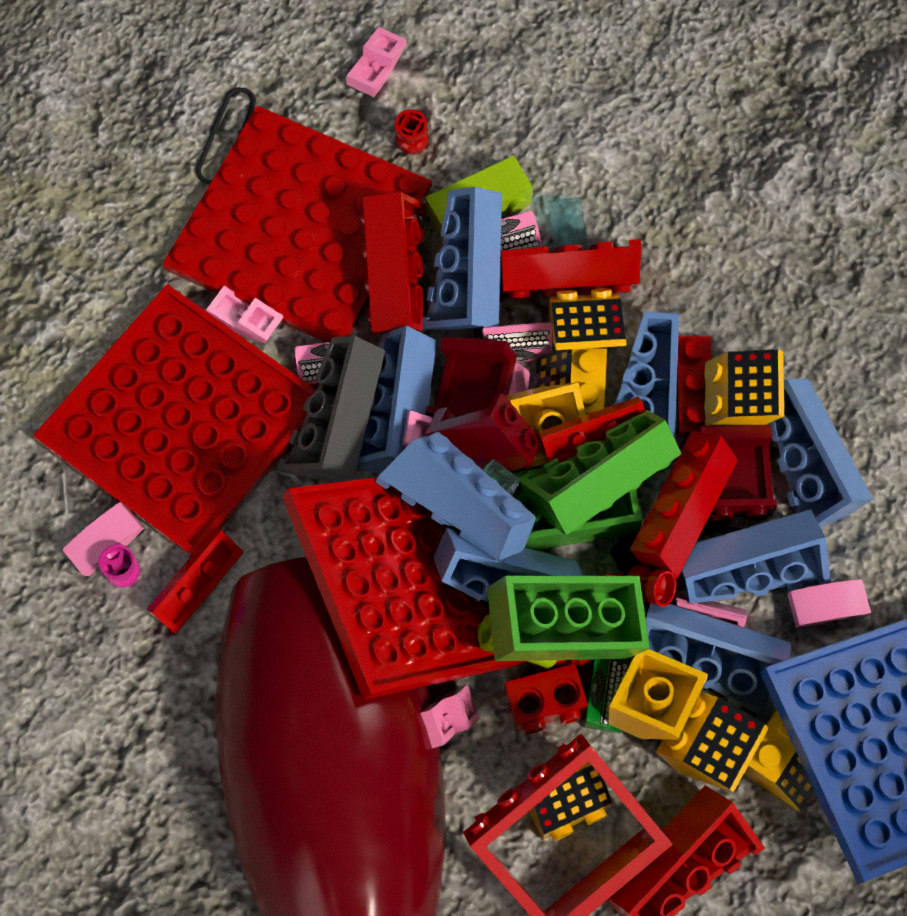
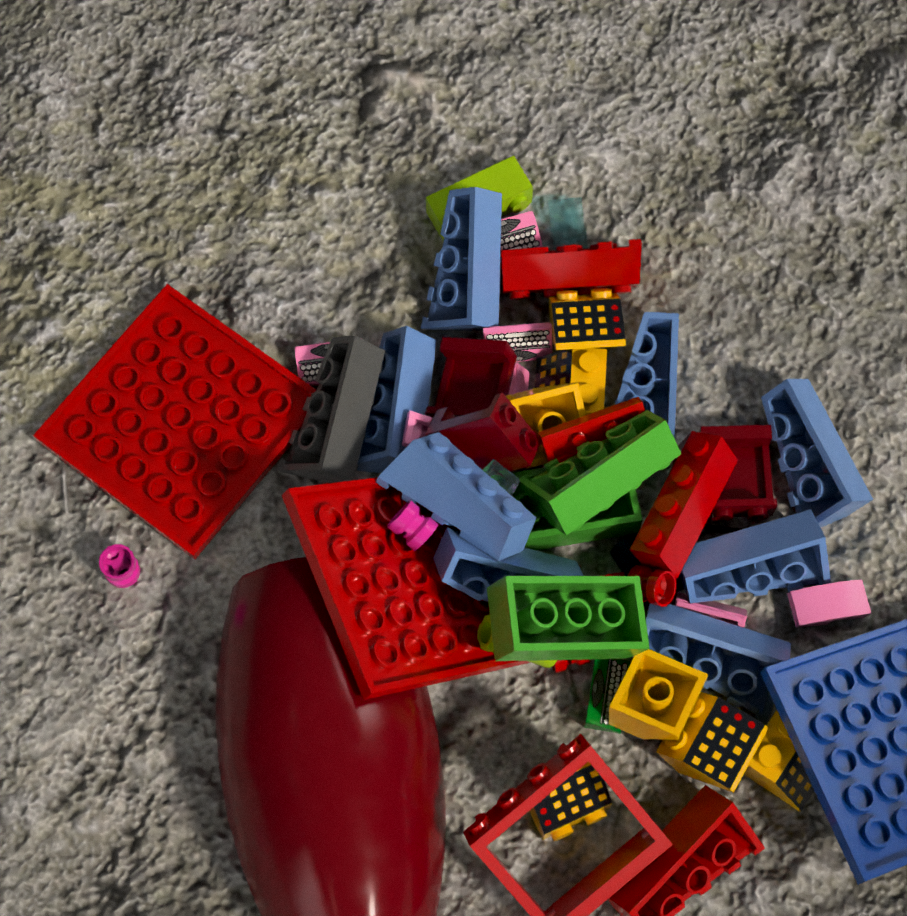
bright pink slope [62,502,144,576] -> none
red plate [146,527,244,634] -> none
red plate [162,105,432,343] -> none
black piece [196,87,256,185] -> none
bright pink slope [206,286,283,343] -> none
bright pink slope [346,27,407,97] -> none
red wedge [360,191,426,336] -> none
red wheel [395,109,428,154] -> none
bright pink slope [421,684,480,748] -> none
red brick [504,663,588,734] -> none
red plate [677,336,712,437] -> none
slope [704,349,784,426] -> none
none -> dark pink wheel [387,500,438,551]

